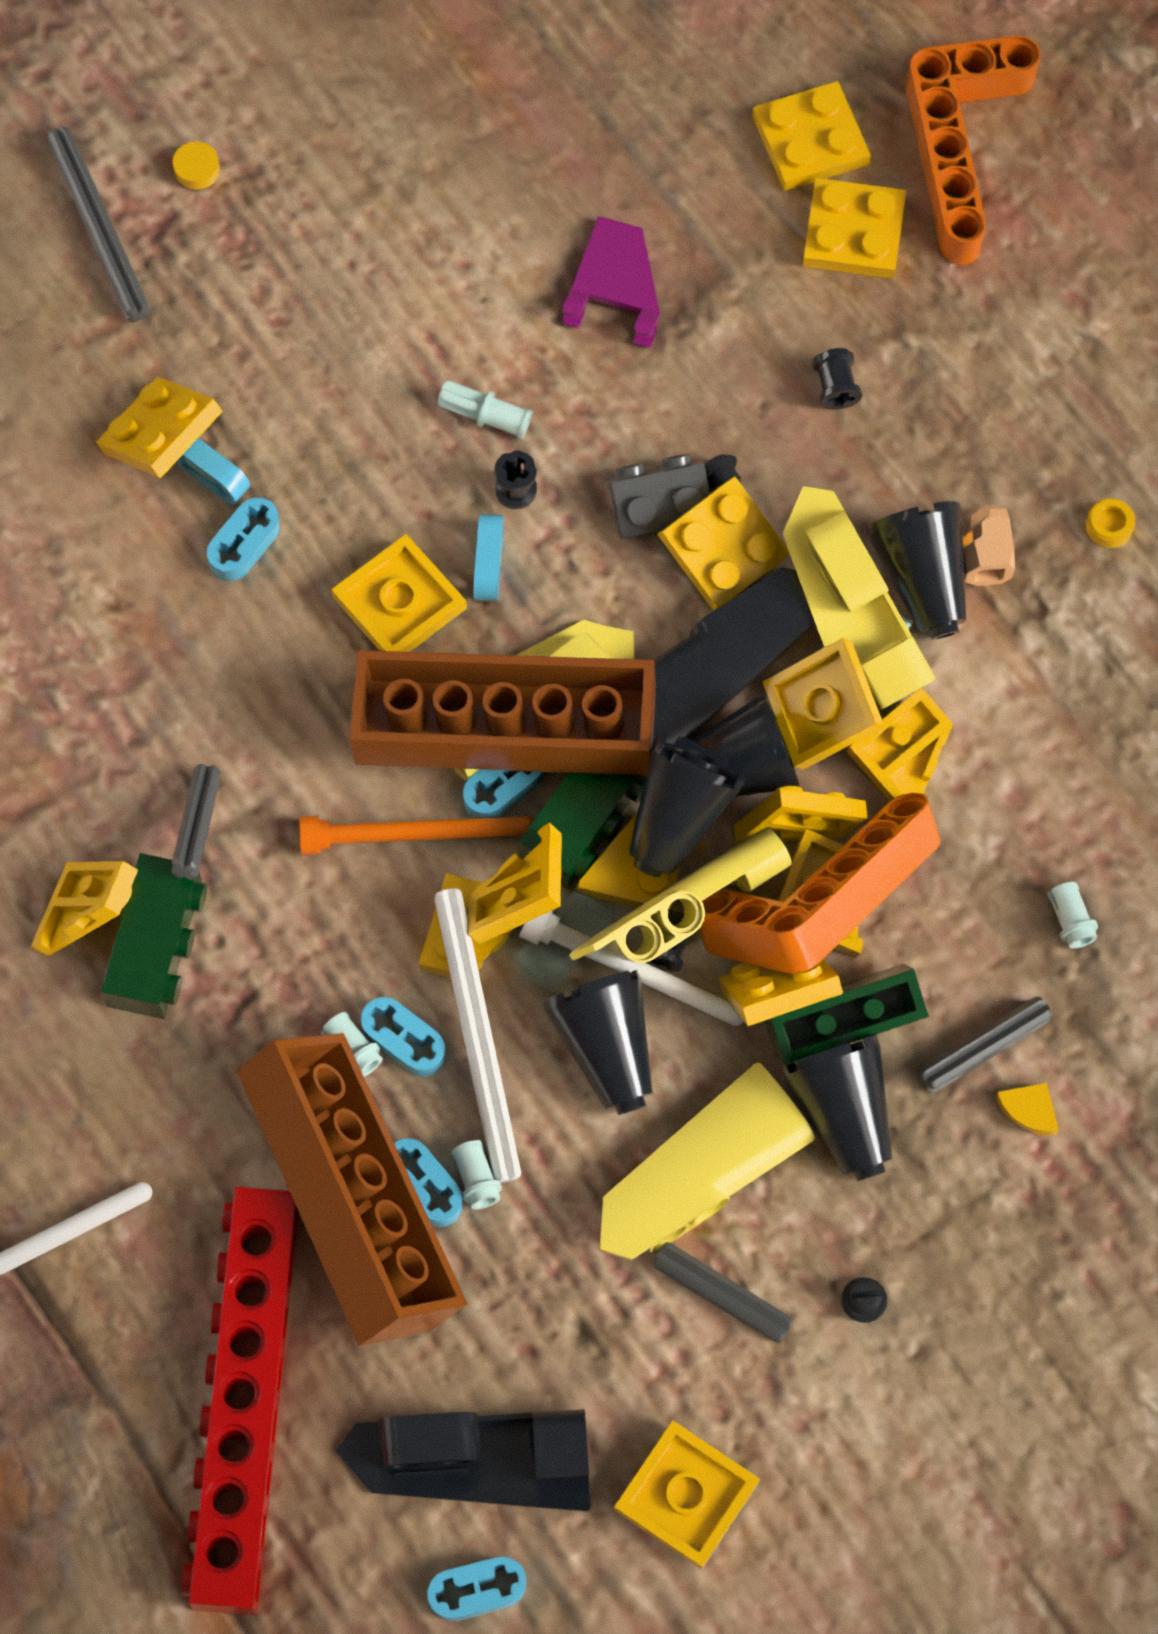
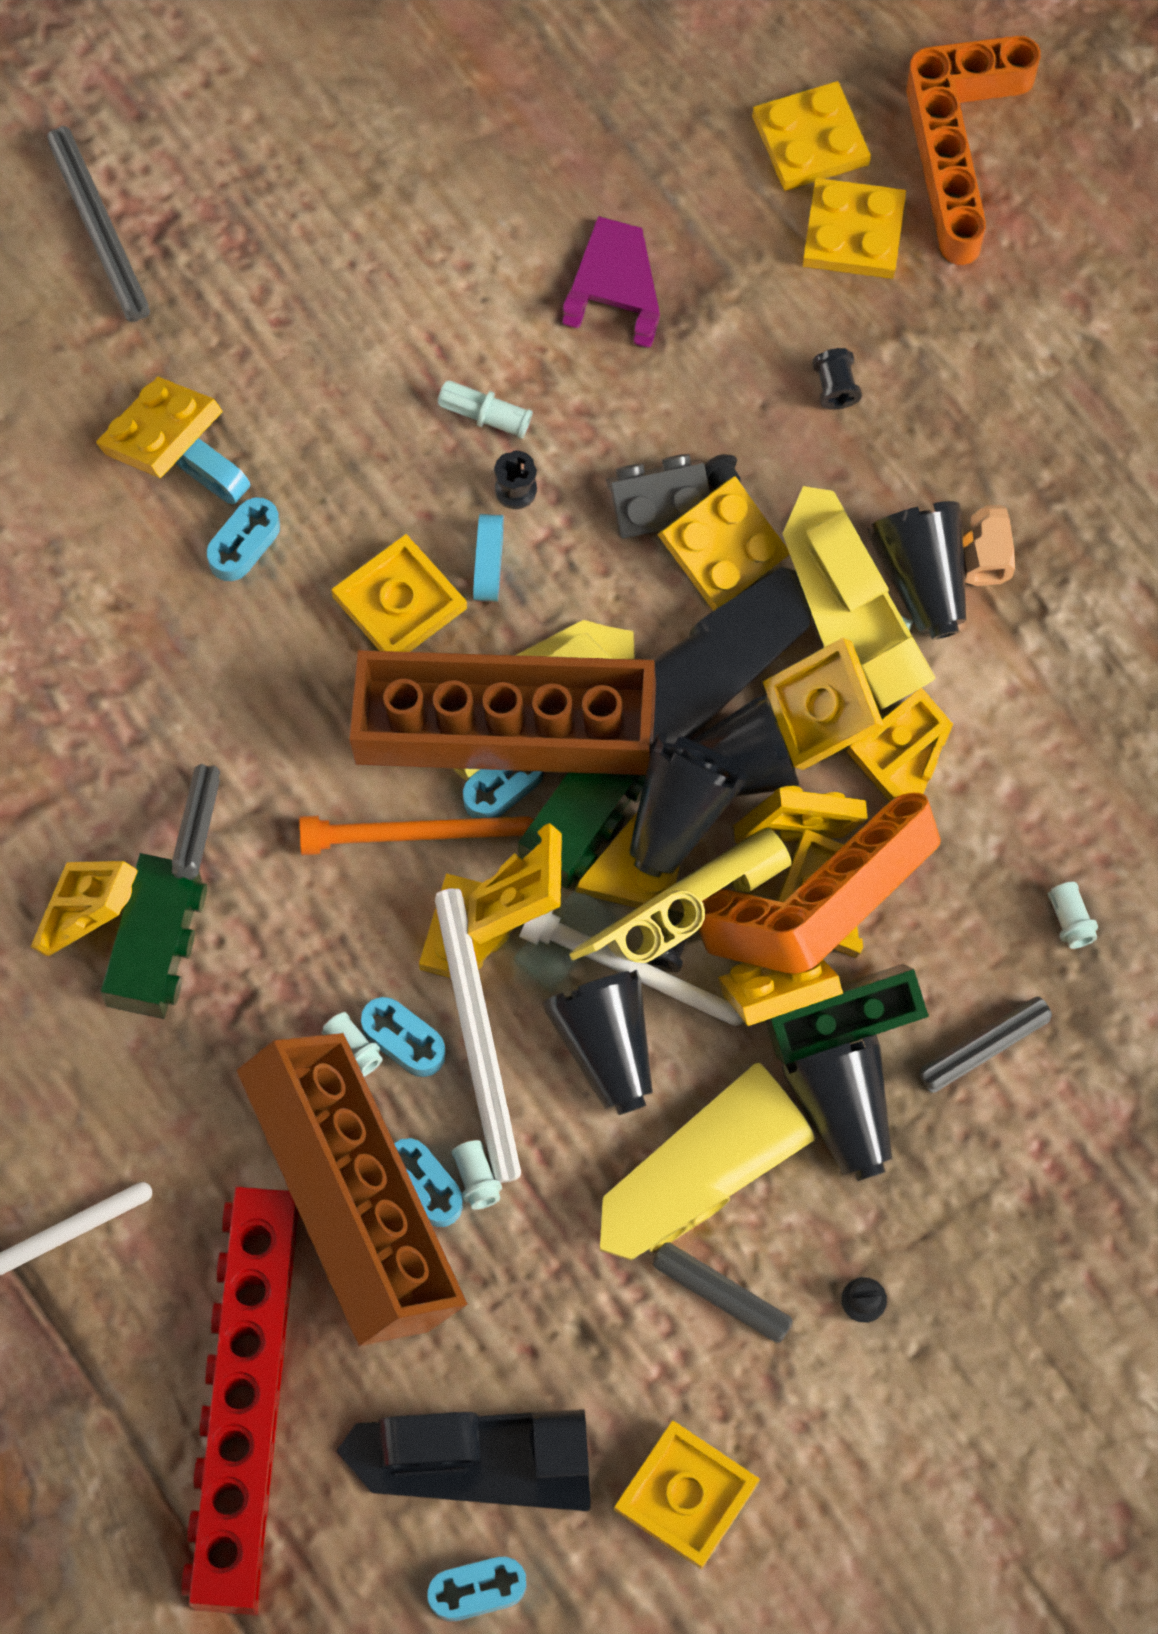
yellow tile [173,141,220,190] -> none
yellow tile [996,1083,1059,1136] -> none
yellow tile [1086,498,1135,548] -> none

